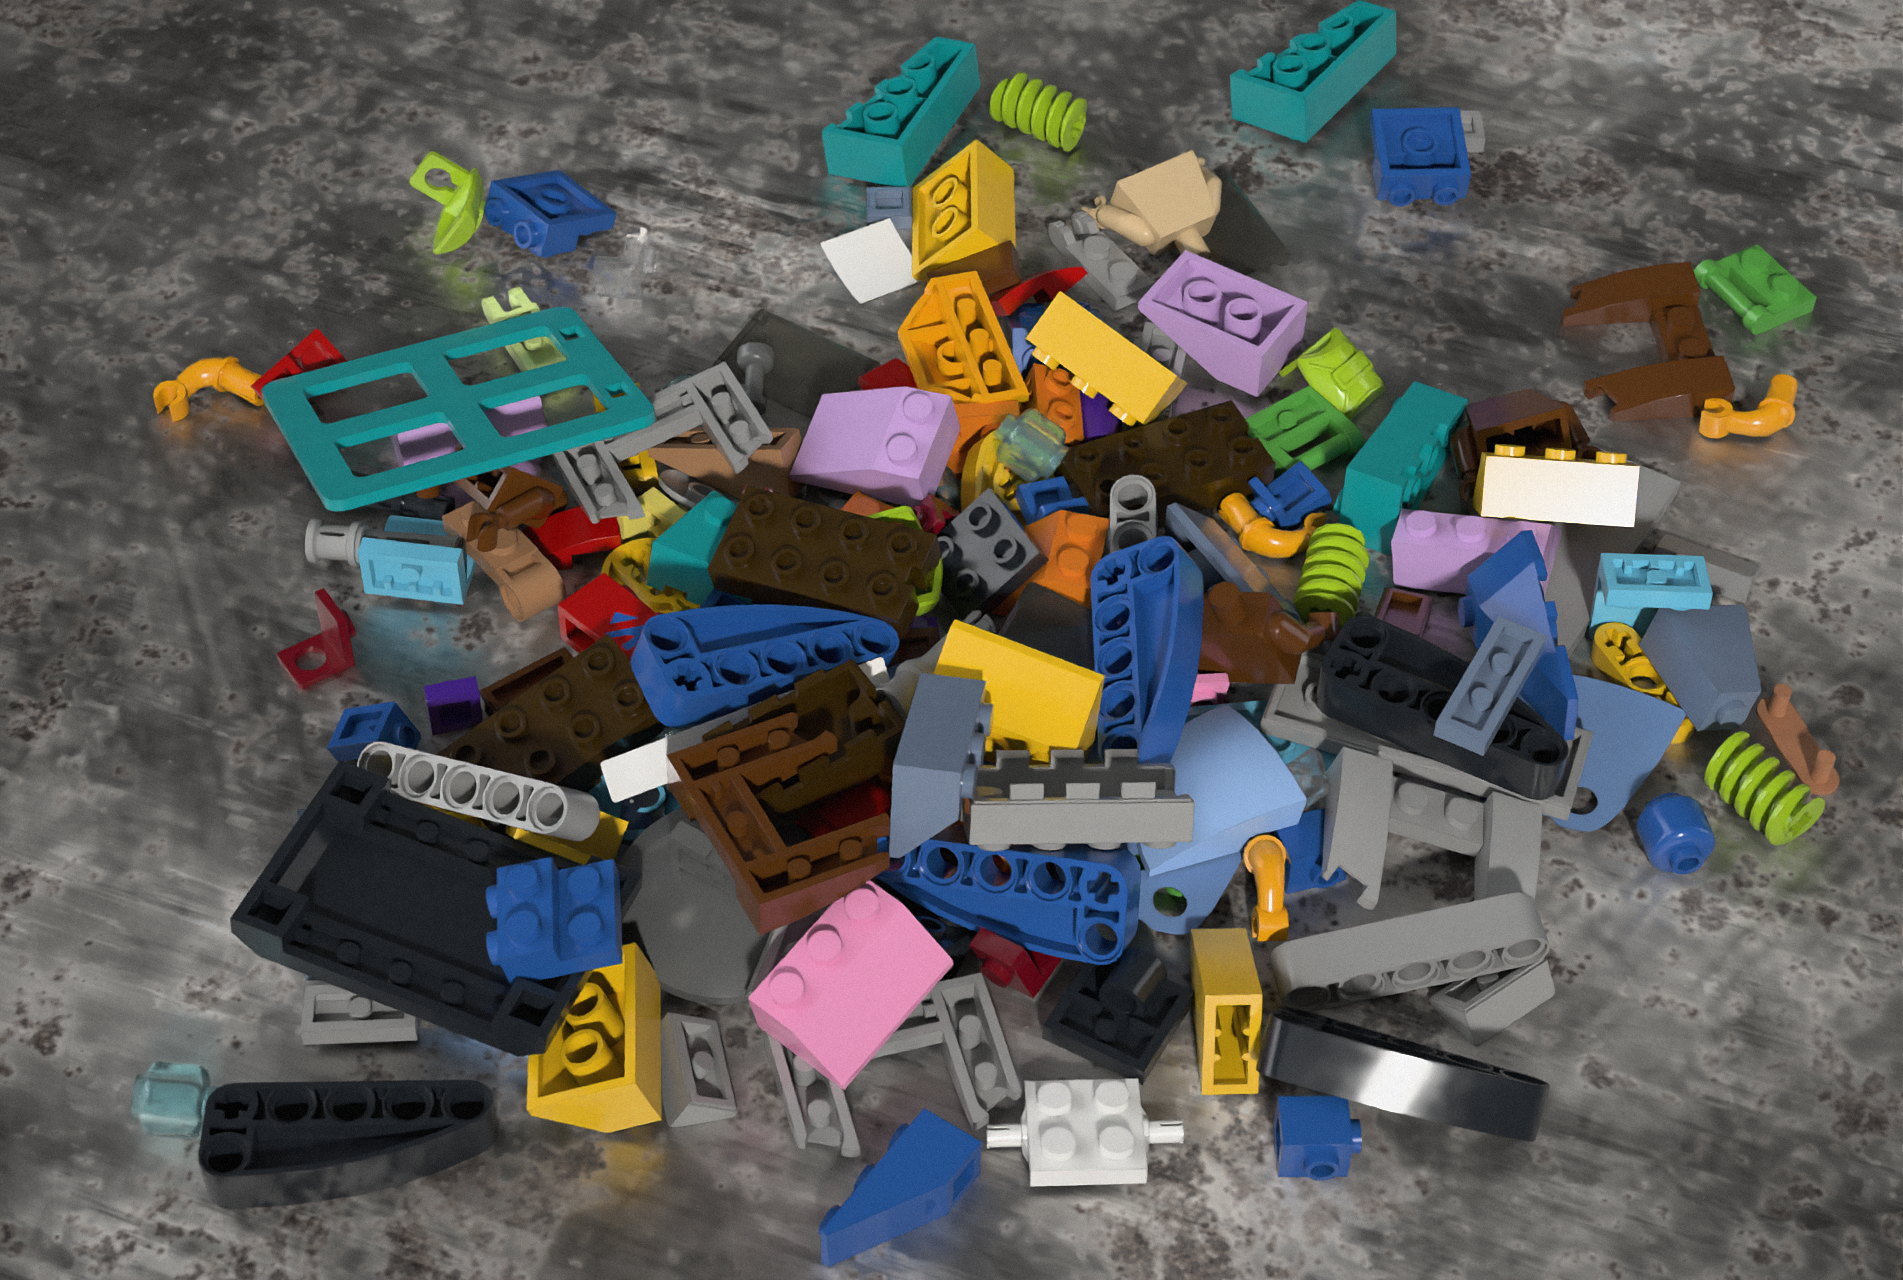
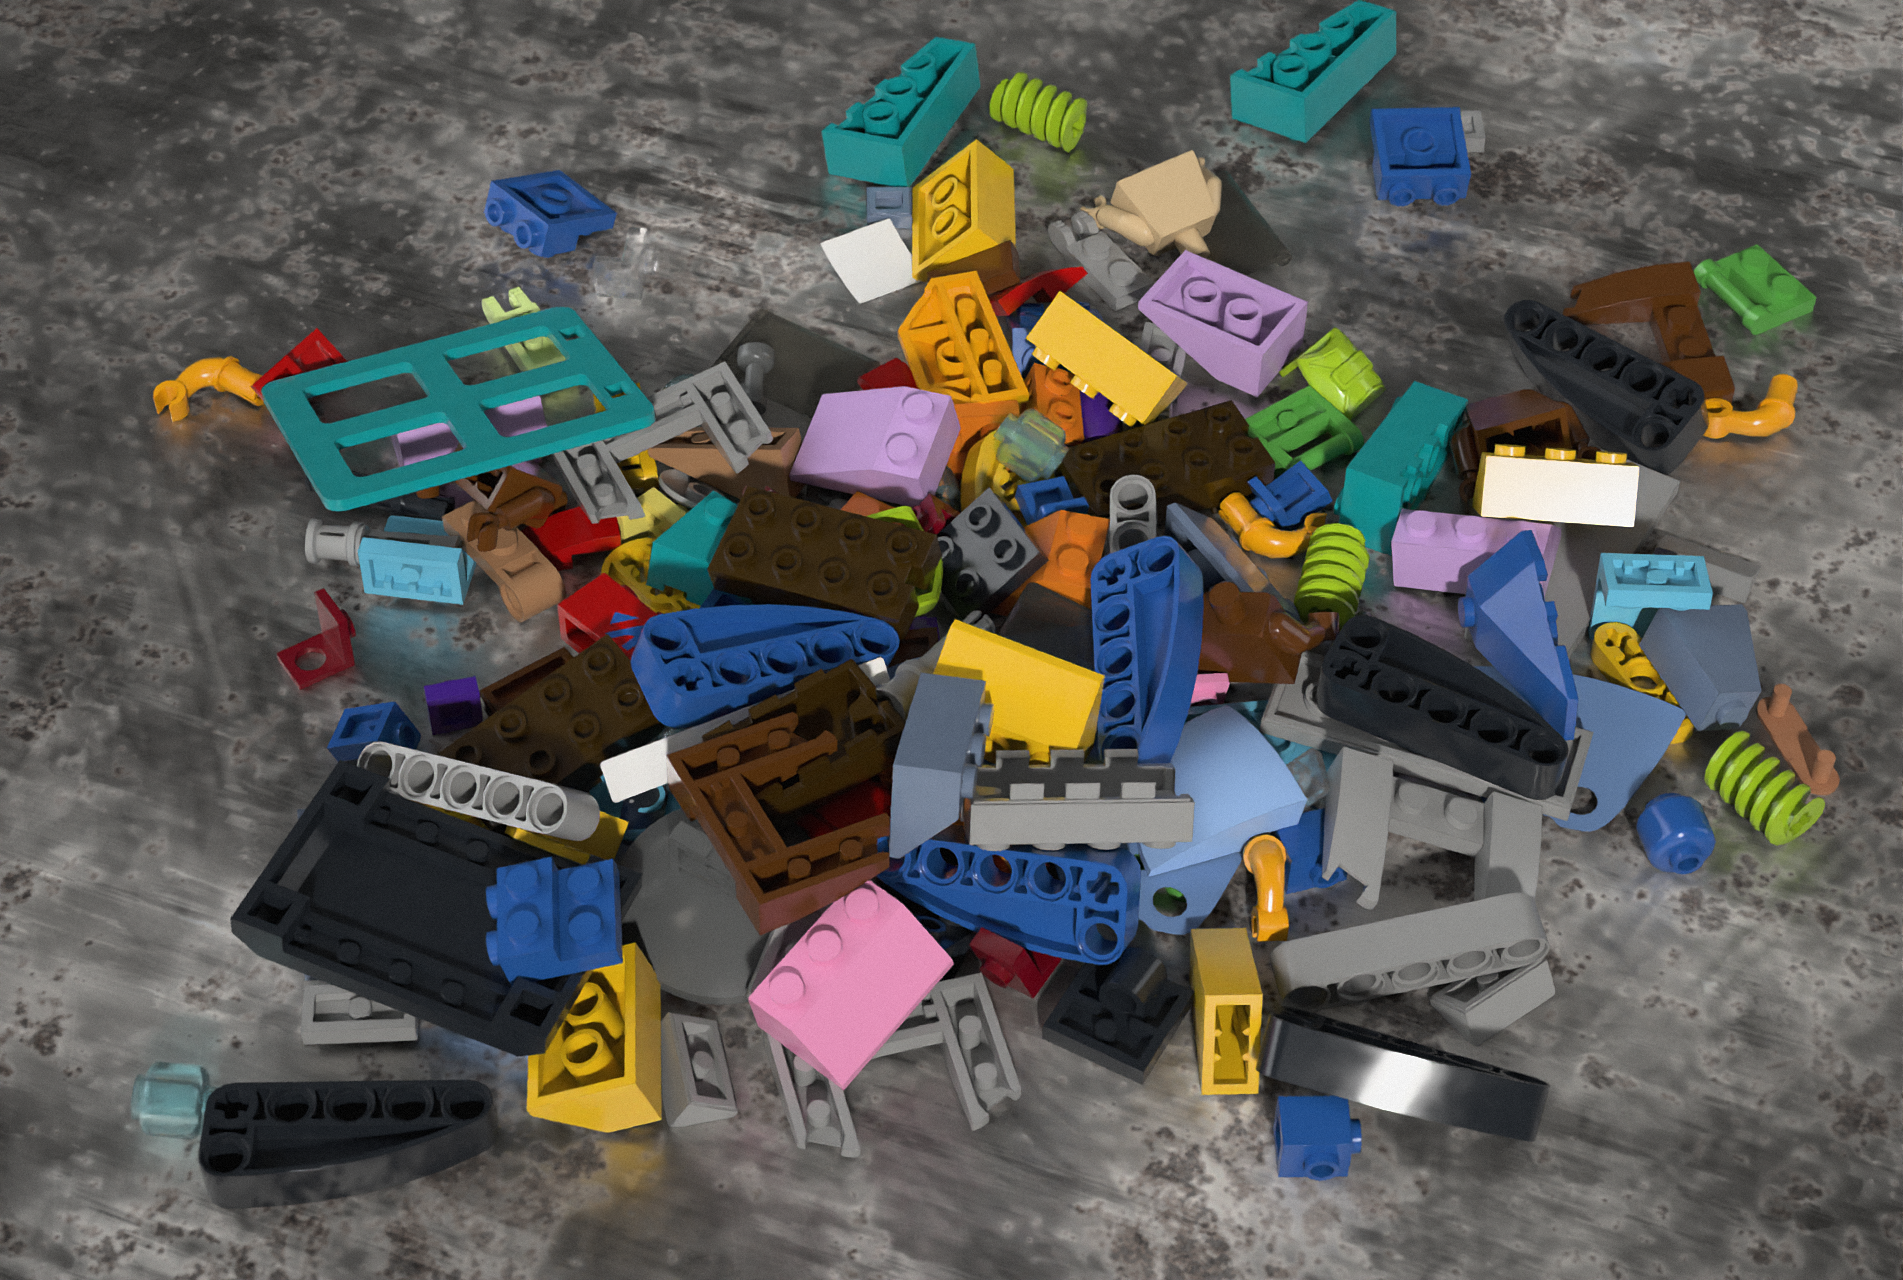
lime piece [409,151,486,254] -> none
blue slope [818,1108,982,1267] -> none
white plate [986,1078,1184,1186] -> none
tile [1374,587,1434,638] -> none
sand blue plate [1433,616,1547,756] -> none
none -> black beam [1504,300,1709,475]

